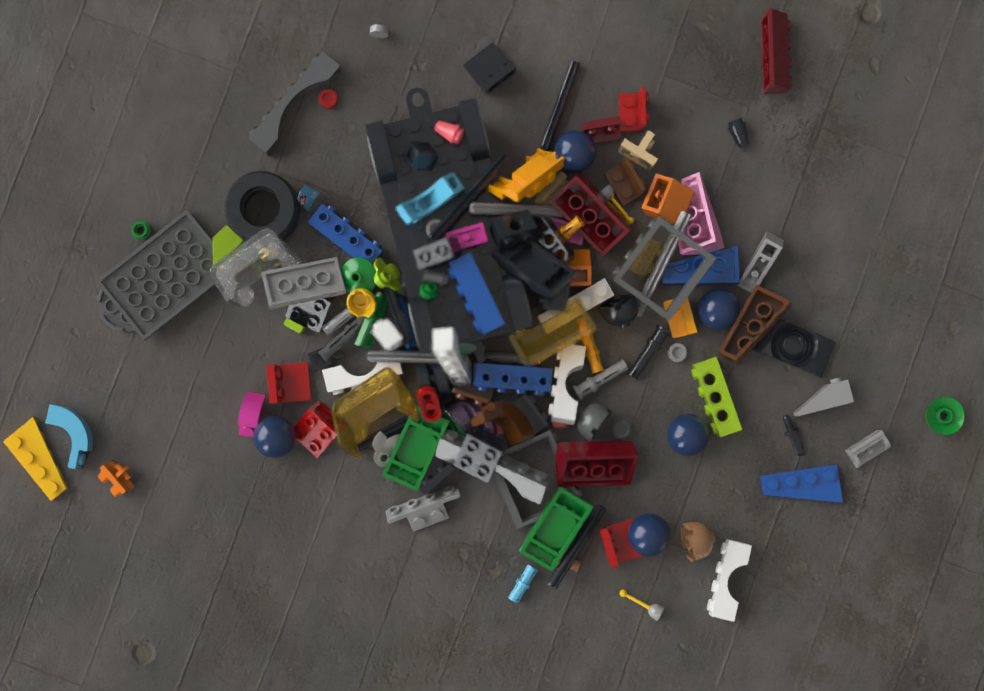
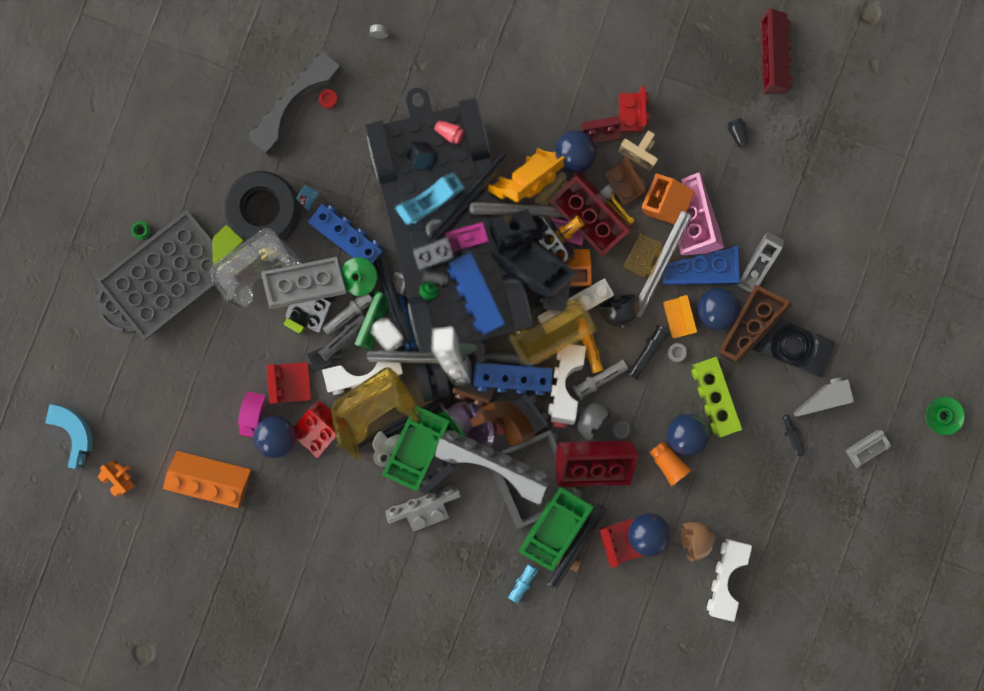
yellow wing [3,417,68,501] -> none
yellow hair [347,288,376,318] -> none
lime plate [374,257,402,291] -> none
red plate [417,386,442,422] -> none
bracket [454,426,509,483] -> none
black bracket [464,43,516,95] -> none
black axle [540,60,580,151] -> none
dark grey window [612,216,716,321] -> none
hinge [619,589,665,621] -> none
blue wing [760,464,843,503] -> none
none -> orange slope [163,451,252,508]
none -> orange plant [649,441,692,486]

